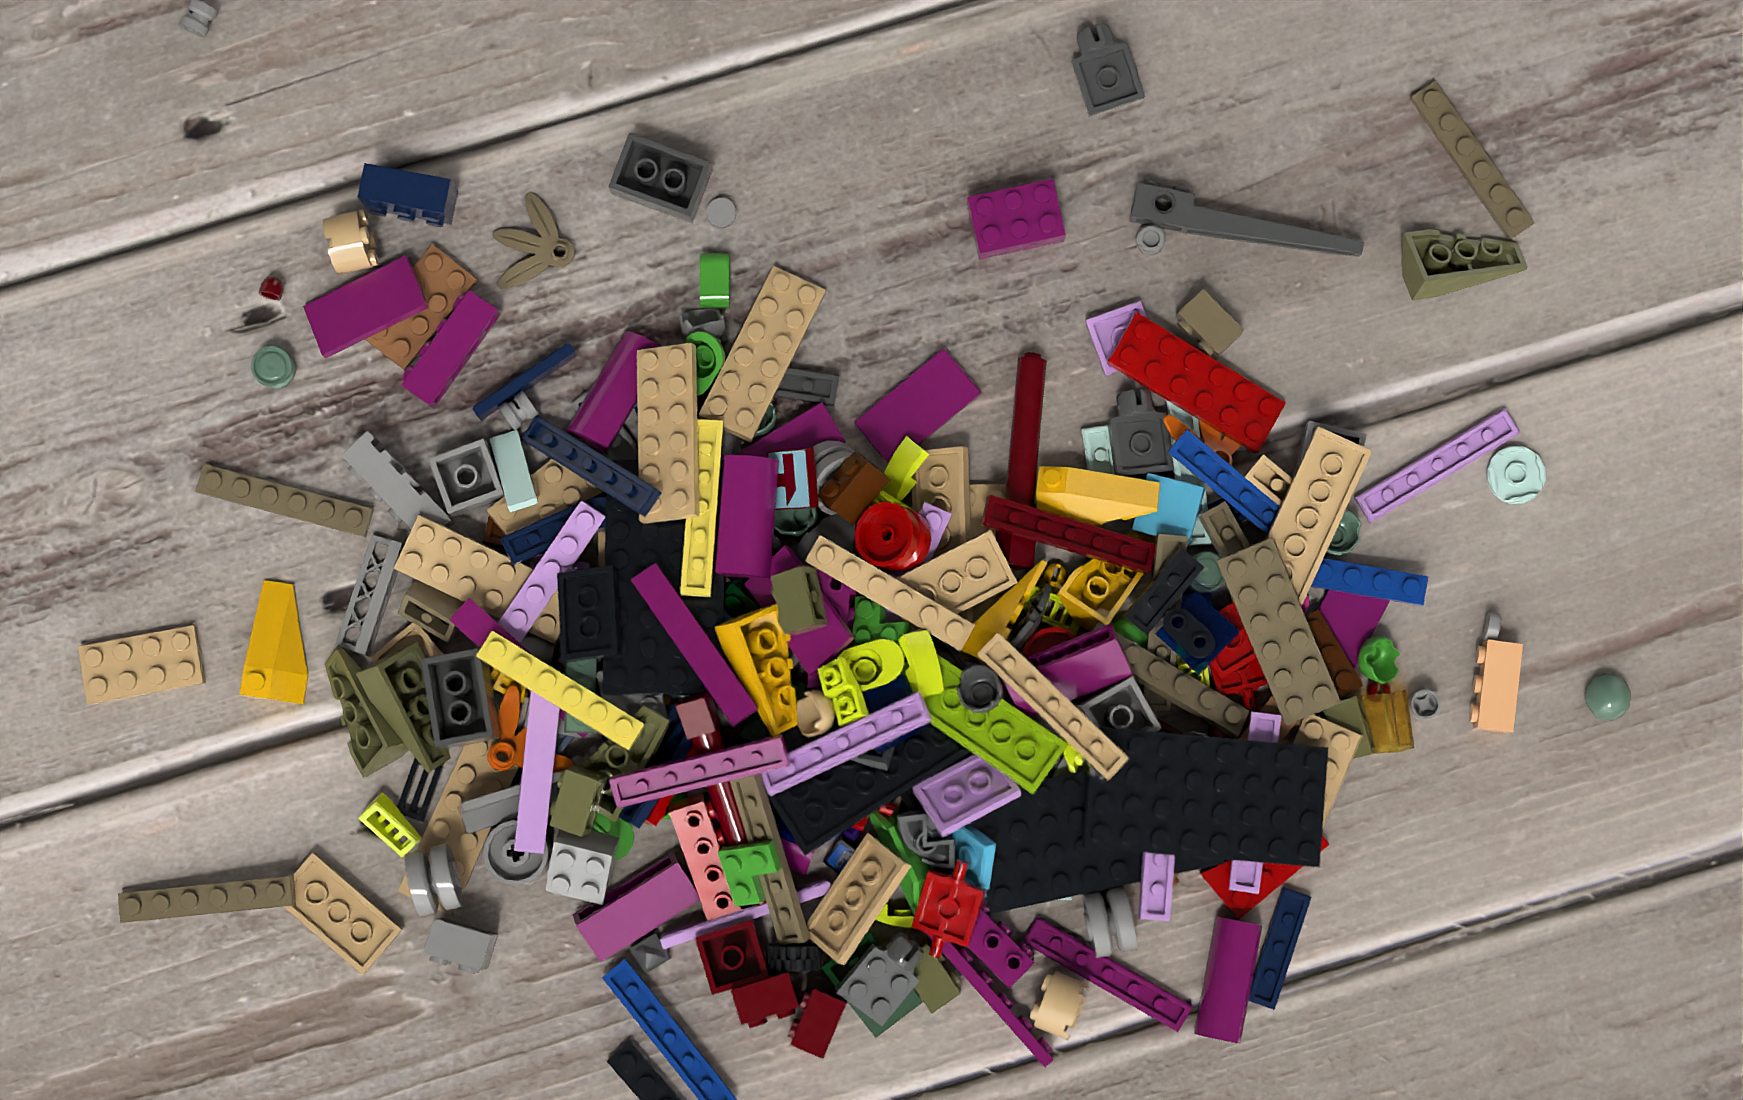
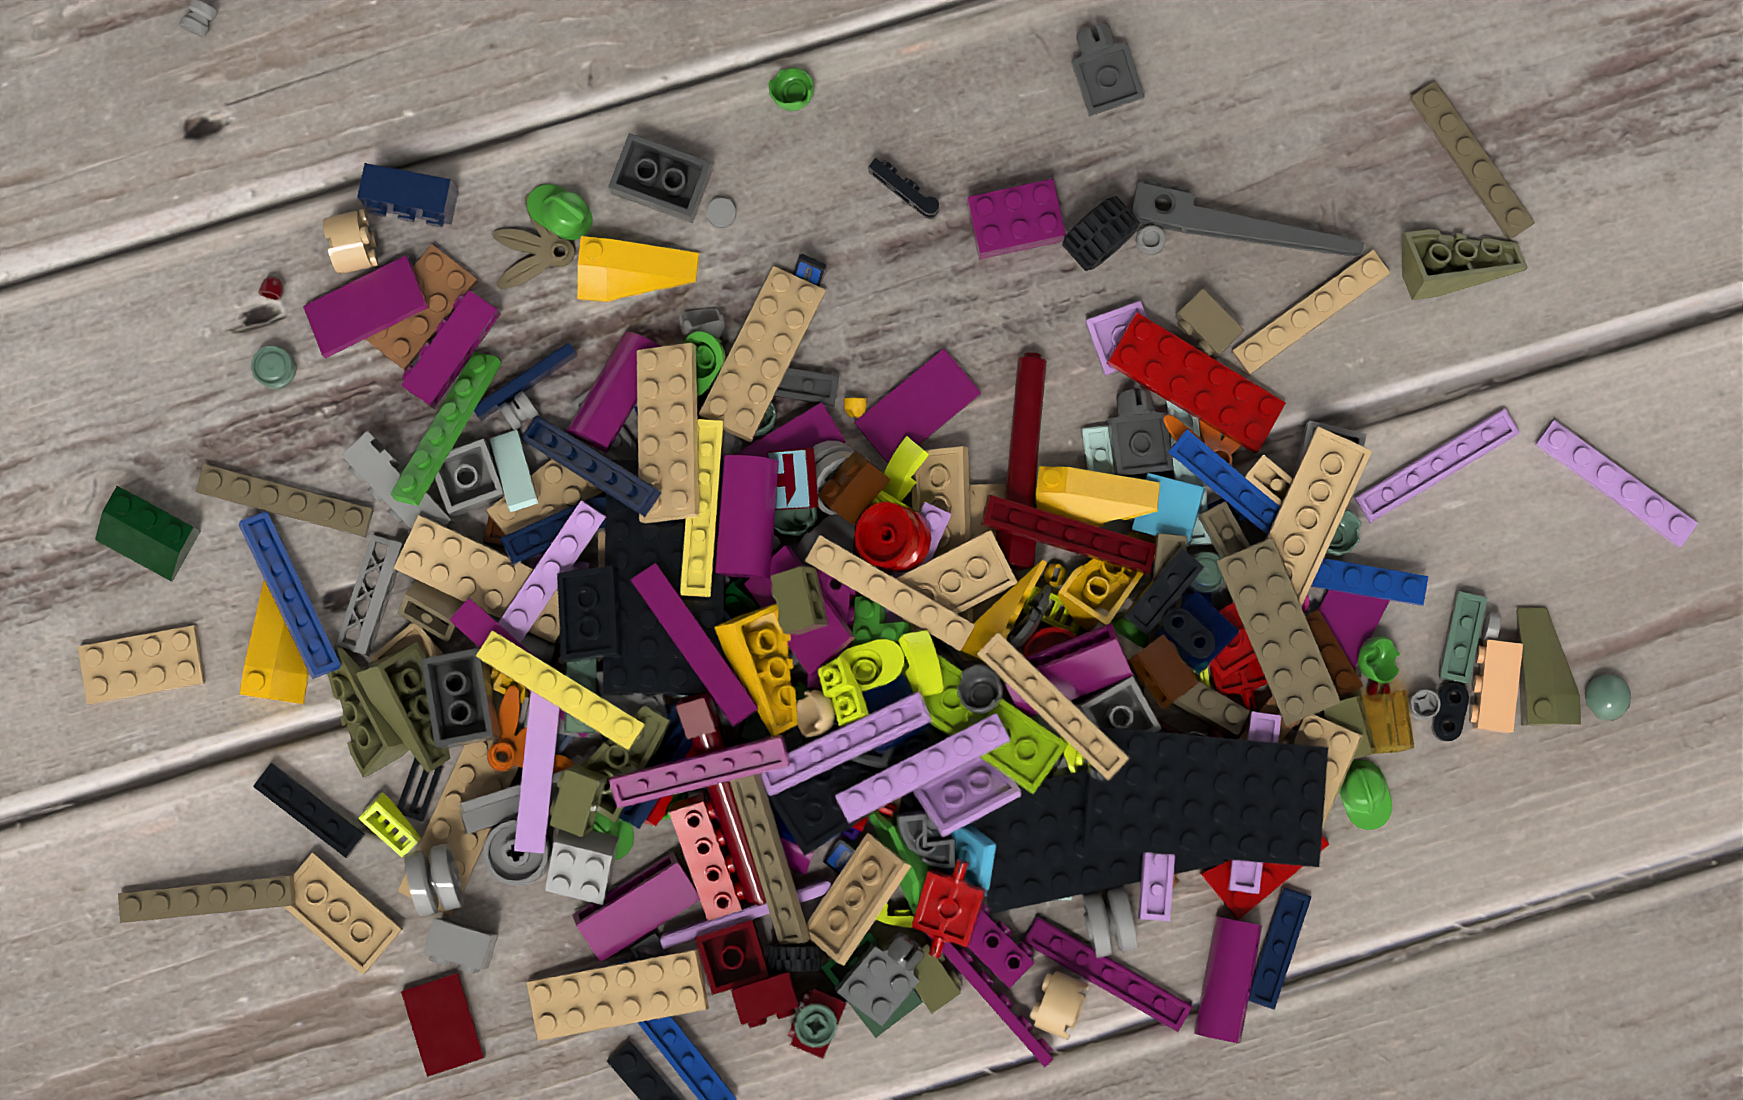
bright green beam [700,253,730,308] -> none
bright green plate [717,840,782,907] -> none
light aqua tile [1486,446,1546,504] -> none
none -> dark green slope [95,486,201,582]
none -> blue plate [239,511,341,679]
none -> black plate [253,763,366,858]
none -> bright green plate [390,352,502,506]
none -> dark red tile [401,973,485,1077]
none -> bright green piece [527,184,592,240]
none -> tan plate [527,949,709,1041]
none -> yellow wedge [577,236,699,302]
none -> bright green hair [768,68,815,112]
none -> slope [793,254,827,287]
none -> sand green wheel [795,1004,837,1047]
none -> lavender plate [835,713,1010,823]
none -> yellow hinge [843,397,867,418]
none -> black plate [868,158,939,219]
none -> black tyre [1062,196,1140,271]
none -> reddish brown brick [1128,634,1199,710]
none -> tan plate [1231,250,1391,376]
none -> bright green piece [1339,760,1392,830]
none -> black plate [1431,683,1469,742]
none -> sand green plate [1439,591,1488,684]
none -> olive wedge [1516,608,1581,726]
none -> lavender plate [1535,420,1698,548]

